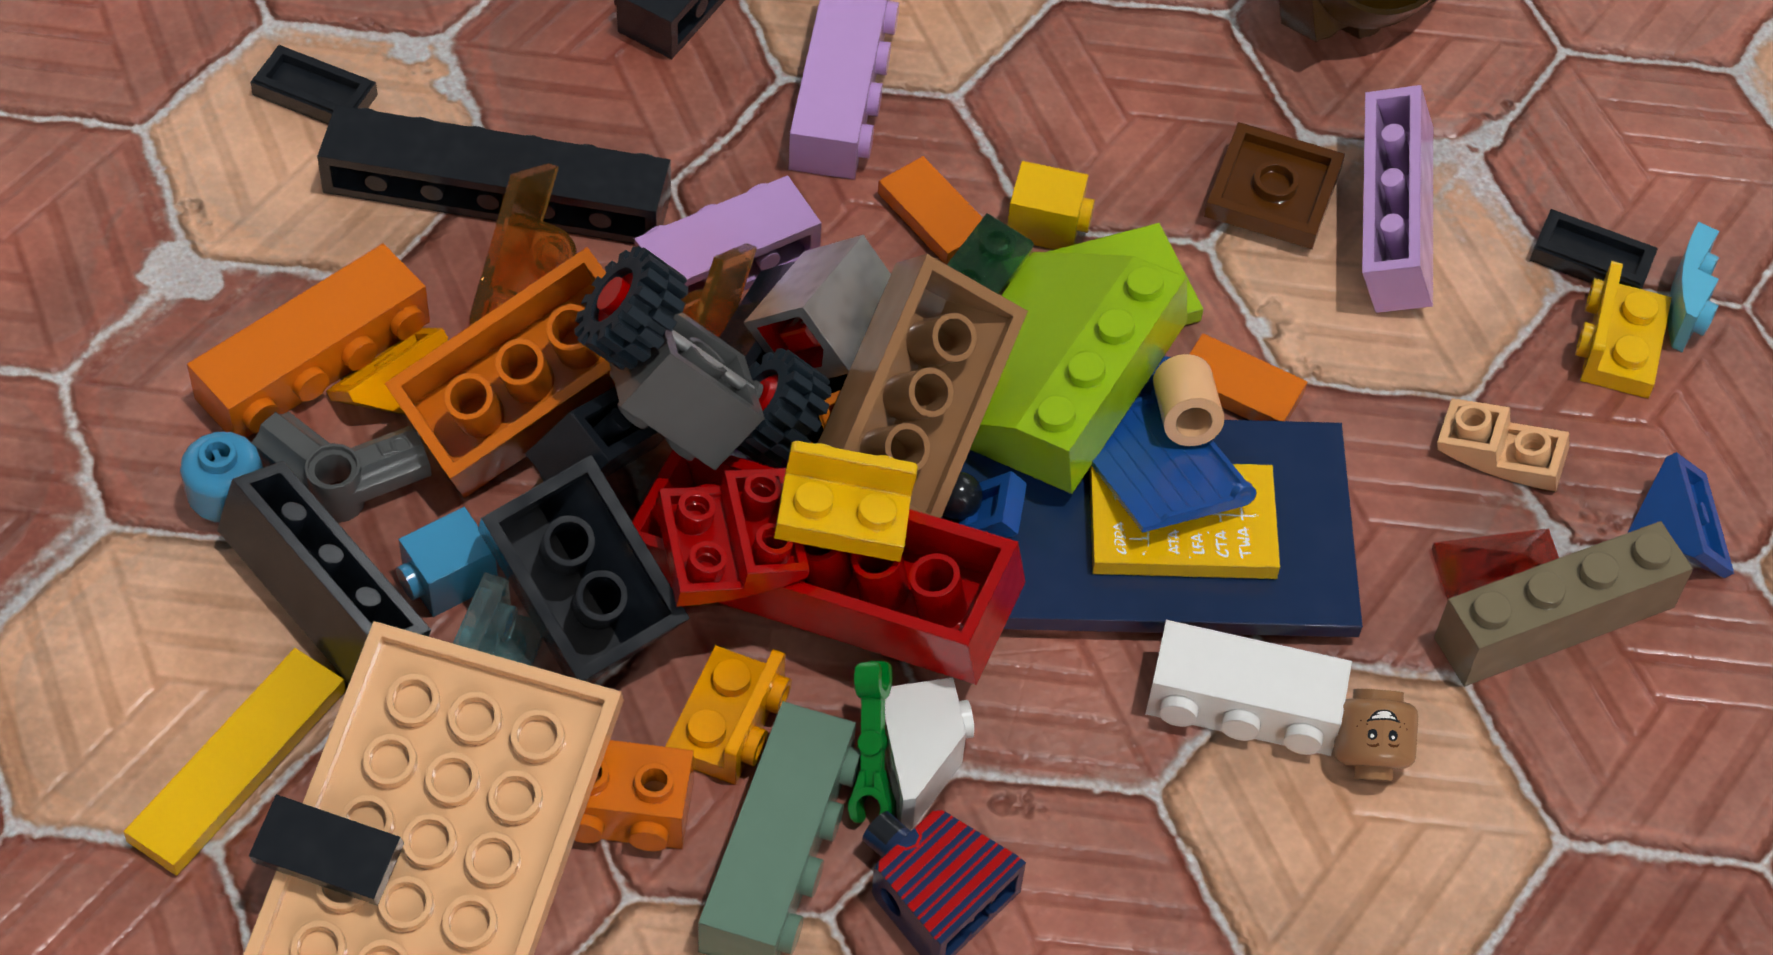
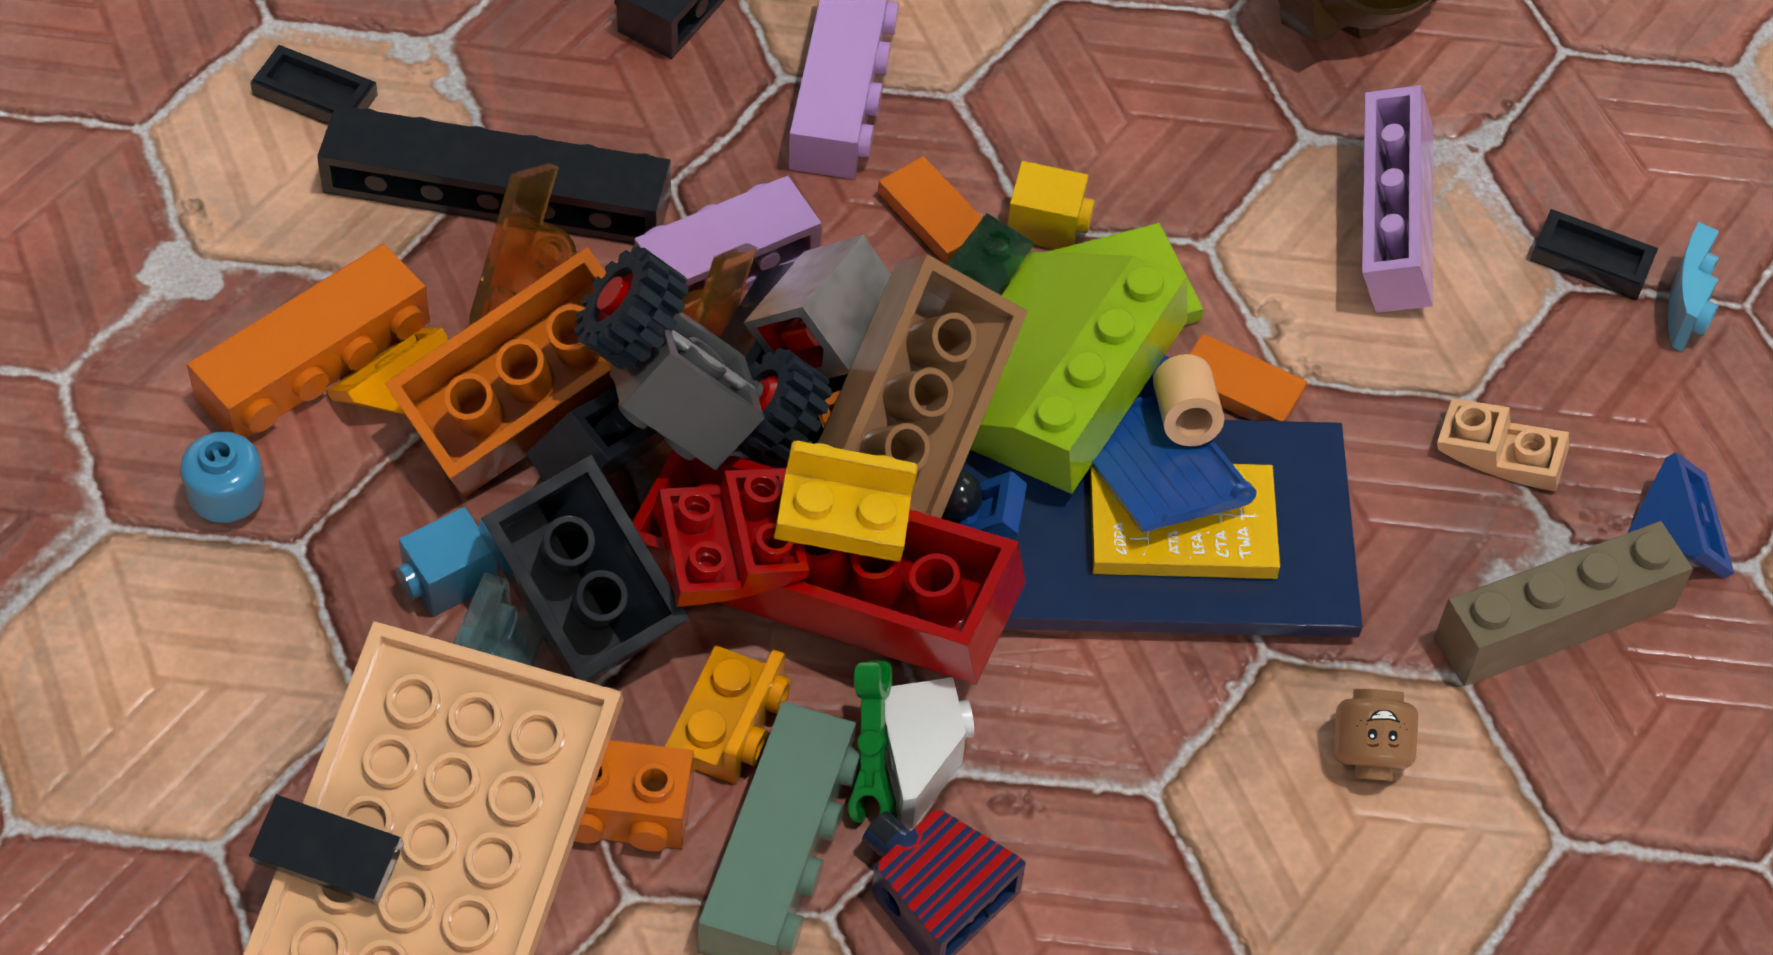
yellow tile [123,648,346,876] -> none
black brick [217,461,431,684] -> none
dark grey piece [251,411,432,523] -> none
white brick [1145,620,1352,756] -> none
reddish brown plate [1204,122,1345,250] -> none
clear red slope [1431,528,1559,600] -> none
yellow bracket [1575,261,1672,399] -> none

